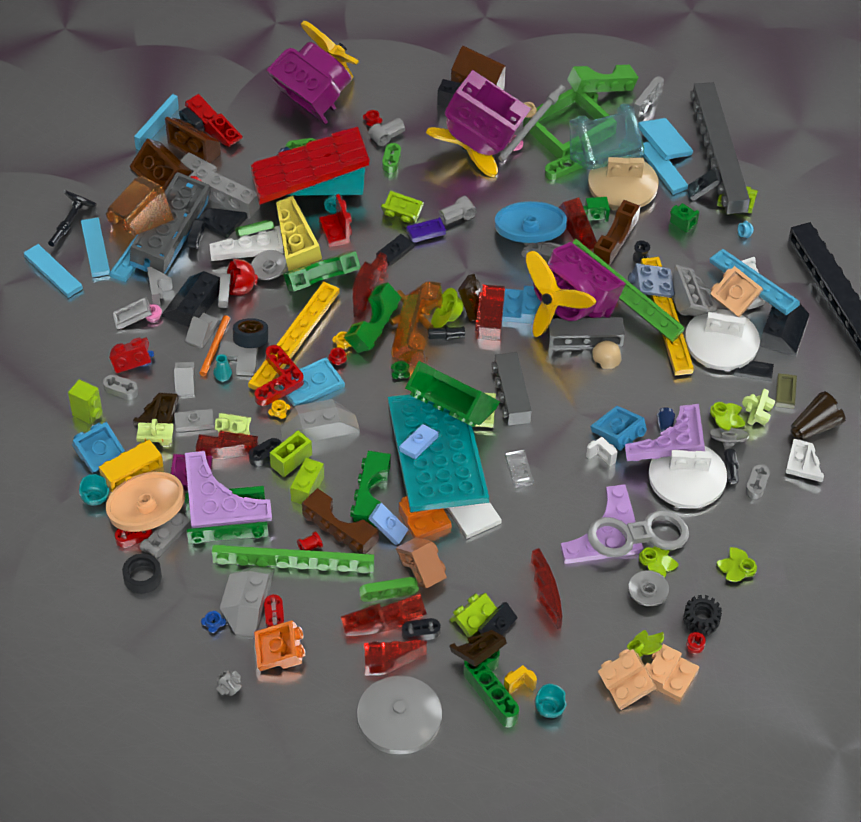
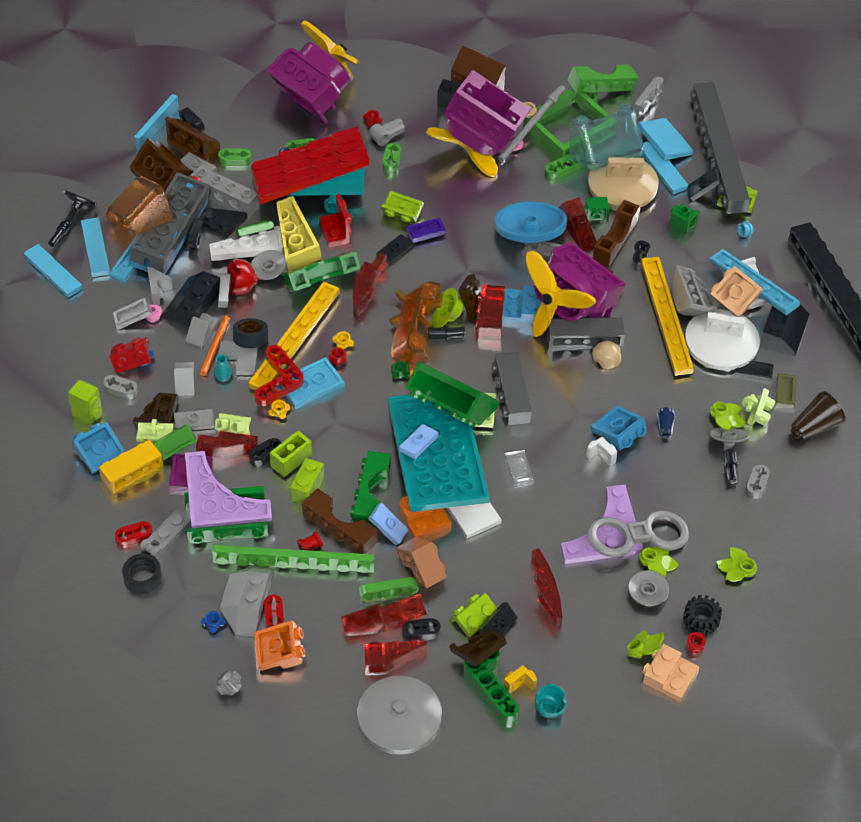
teal hair [79,474,109,506] -> none
light nougat dish [106,472,185,532] -> none
red slope [185,94,243,147] -> none
light grey wedge [280,399,360,442] -> none
green arch [344,282,402,353] -> none
light grey piece [439,196,477,224] -> none
bright green plate [572,239,685,343] -> none
light nougat plate [598,649,657,710] -> none
lavender plate [625,404,705,461] -> none
sand blue bracket [628,263,675,298] -> none
white bracket [648,446,727,508] -> none
white wing [785,439,824,482] -> none
none -> bright green tile [153,424,197,460]
none -> bright green beam [218,148,252,166]

